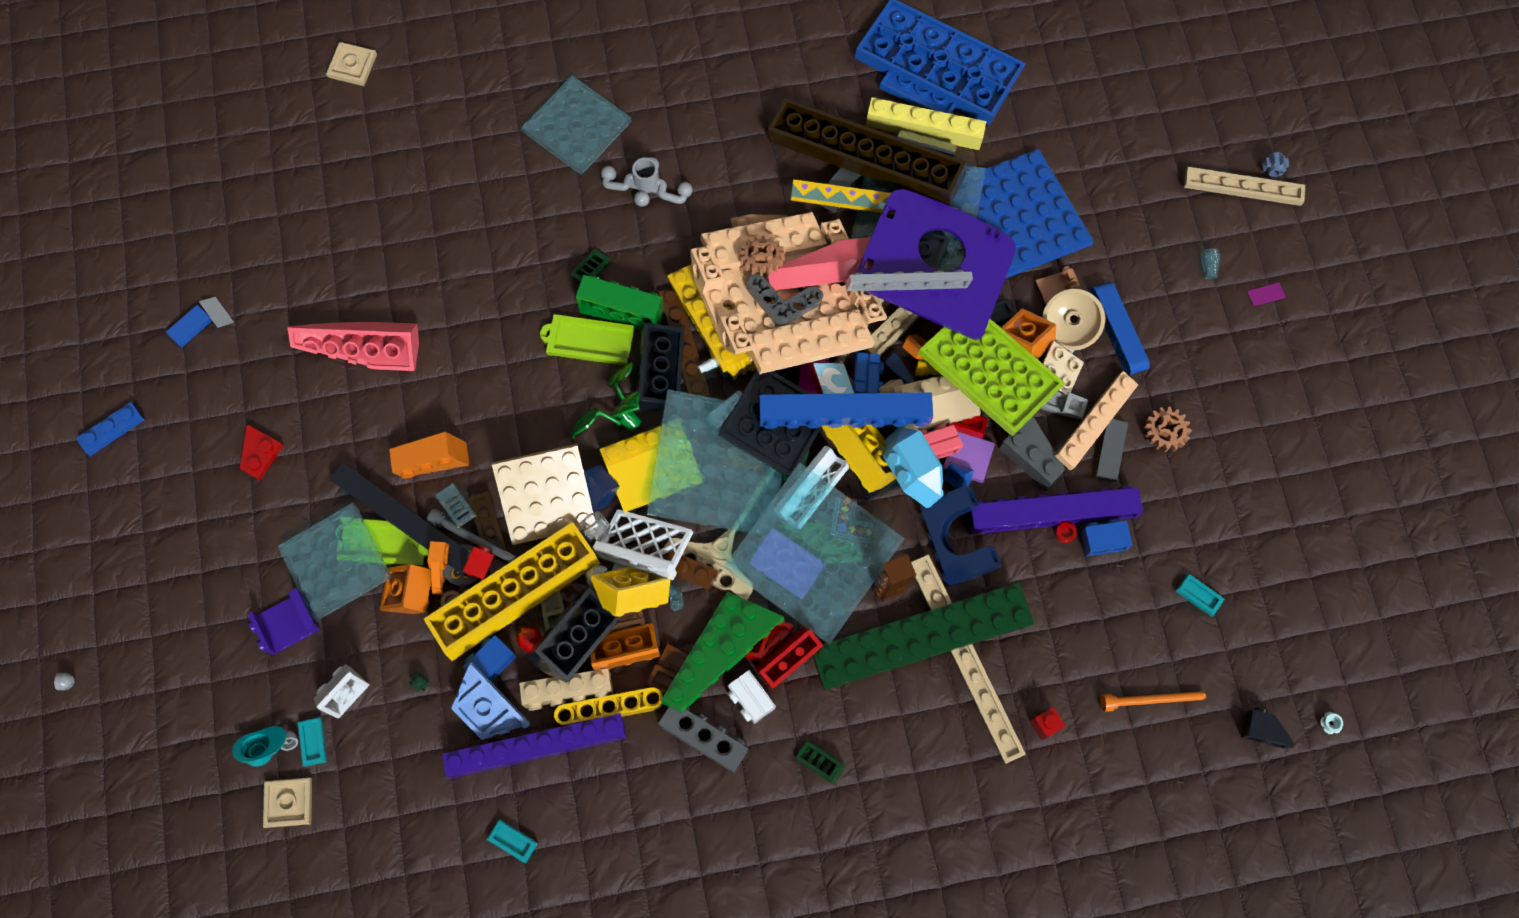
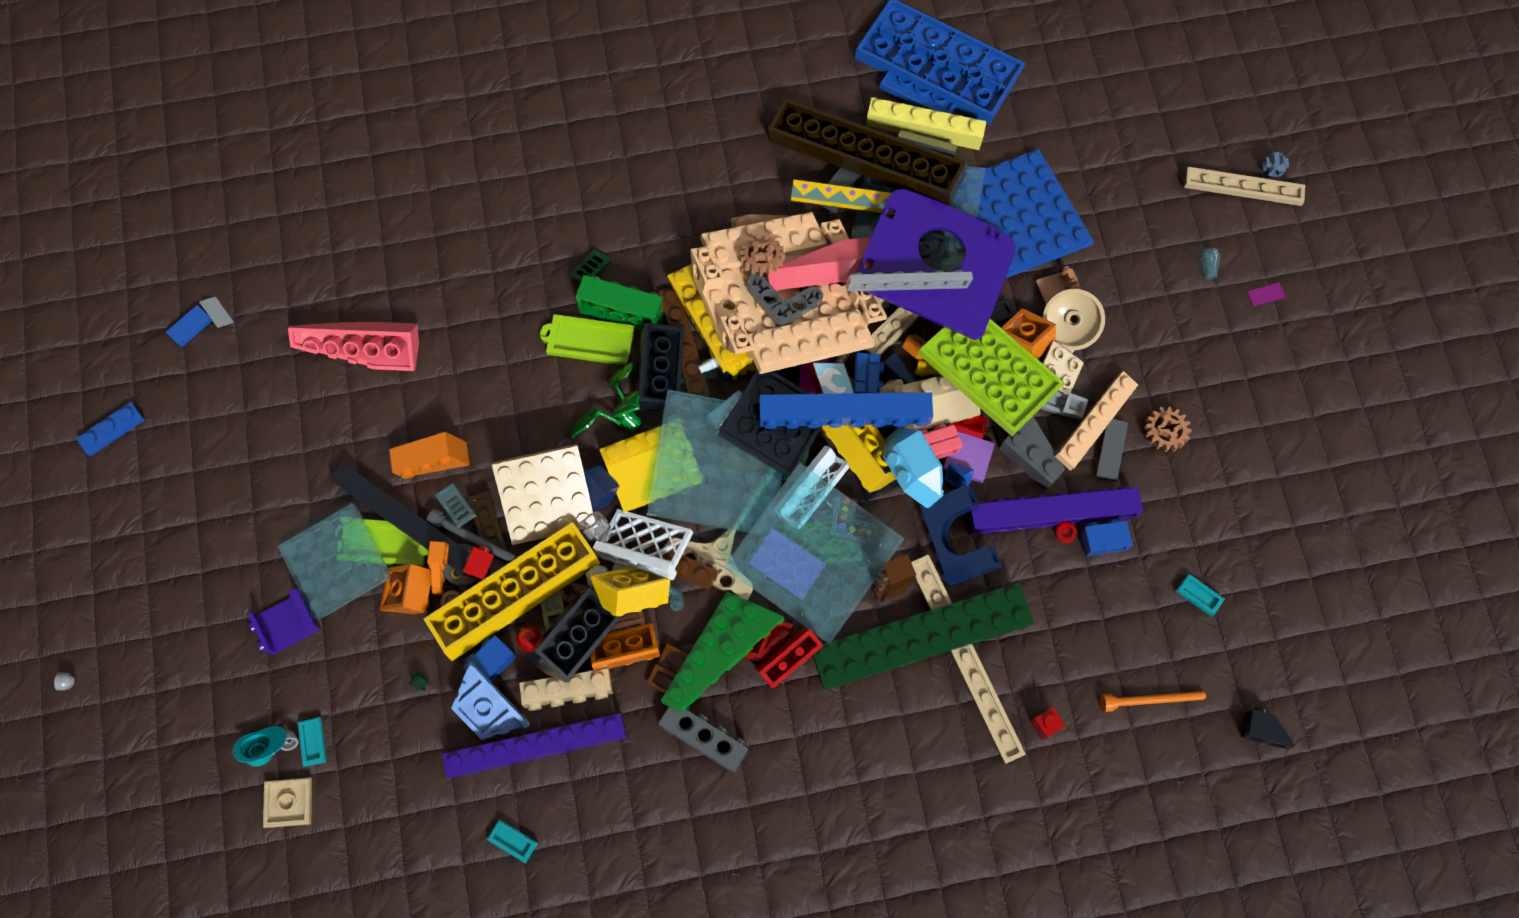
red wing [240,425,284,481] -> none
white slope [313,664,370,719] -> none
tan tile [326,42,377,86] -> none
clear light blue plate [522,75,632,175] -> none
yellow beam [554,687,663,727] -> none
light grey wheel [601,157,693,207] -> none
white brick [727,670,776,724] -> none
dark green slope [795,740,846,785] -> none
blue beam [1090,281,1150,376] -> none
light aqua plate [1320,712,1343,734] -> none

